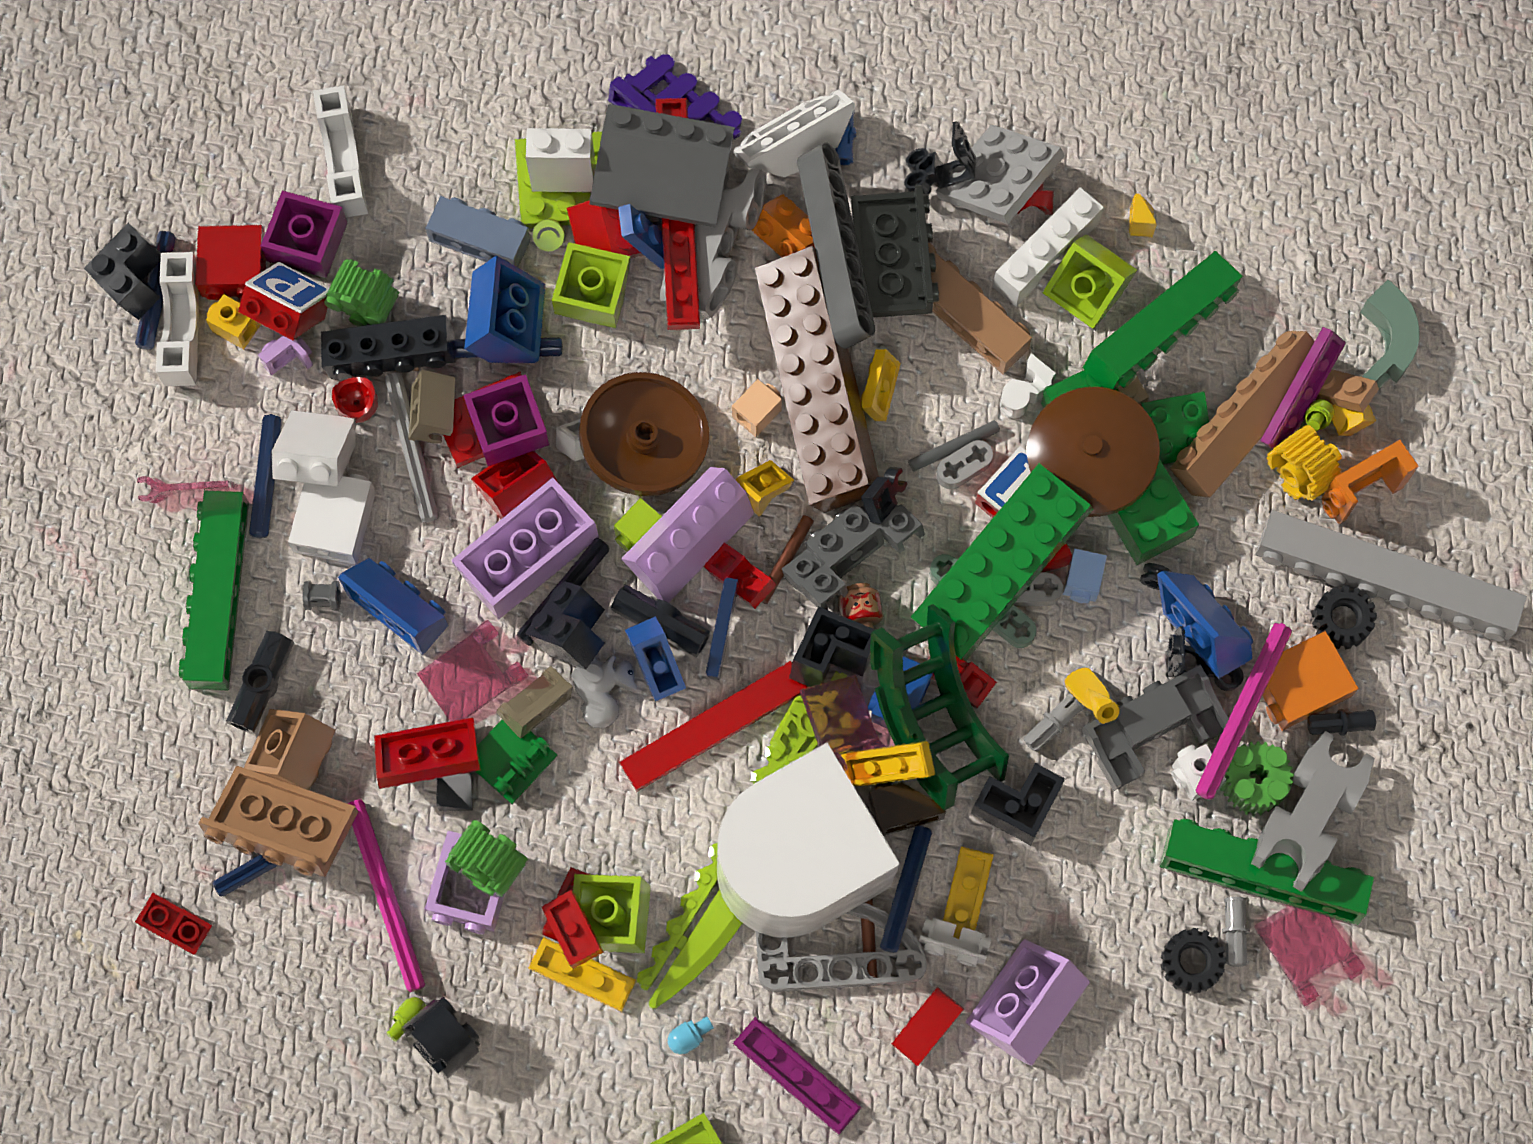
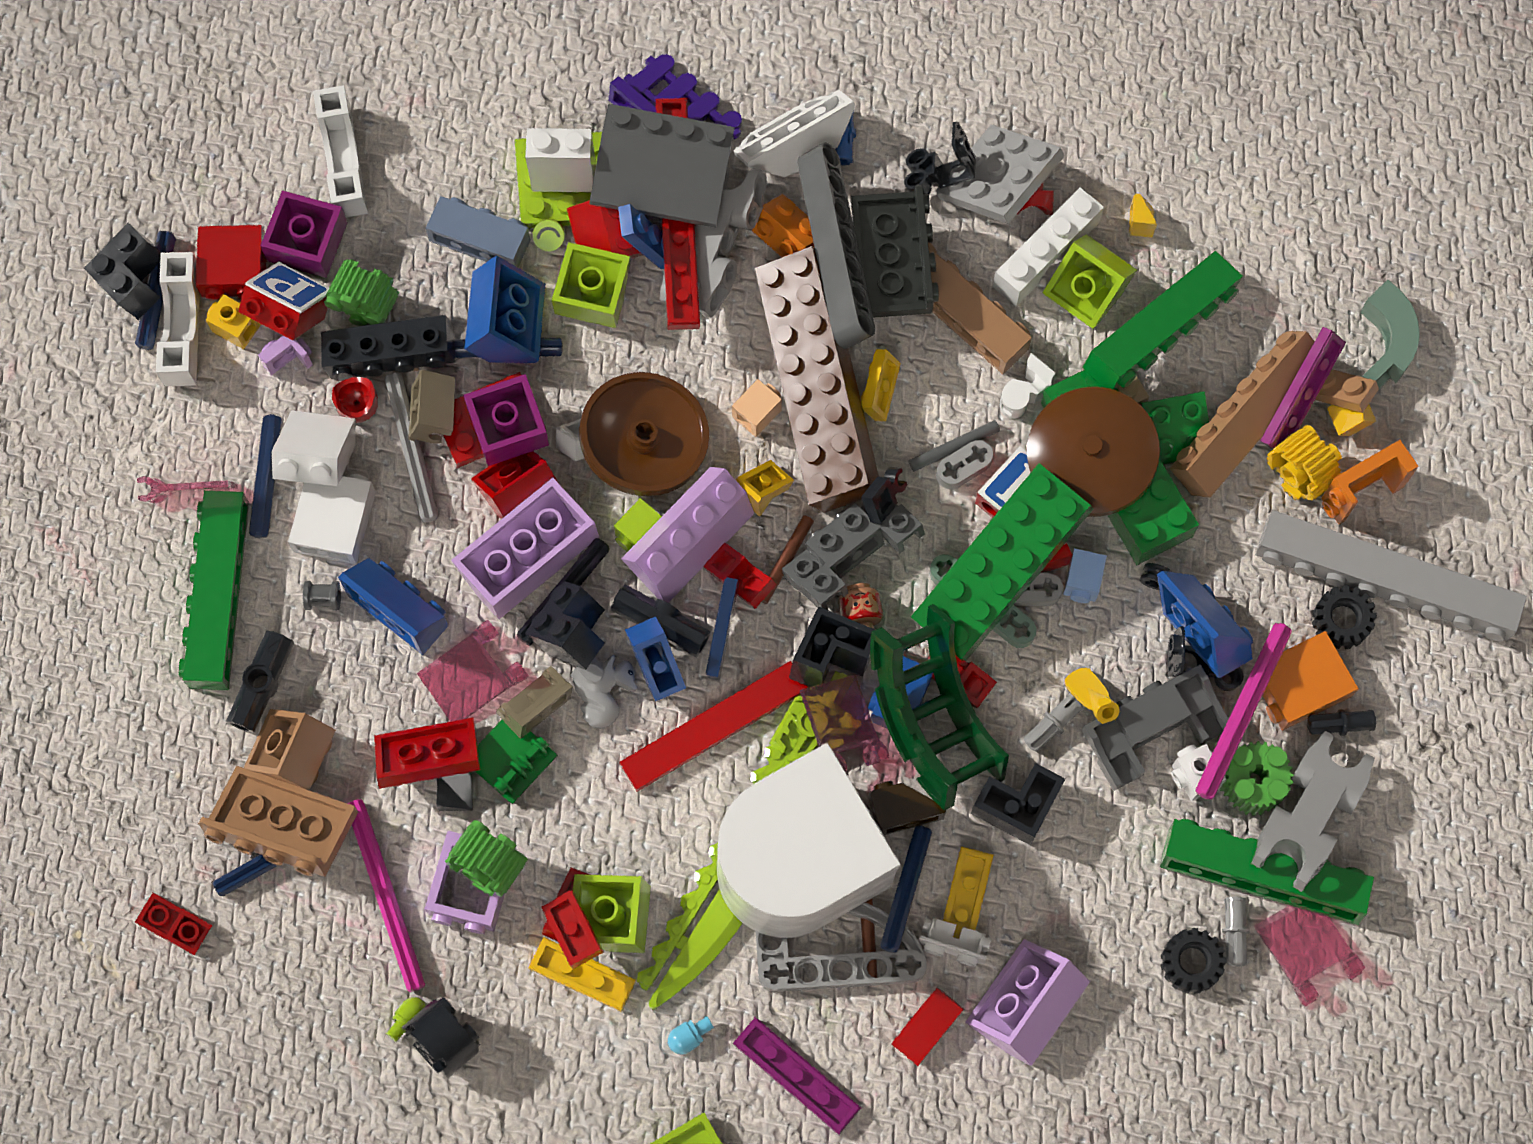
yellow tile [840,741,935,787] -> none
lime cylinder [1305,399,1334,432] -> none

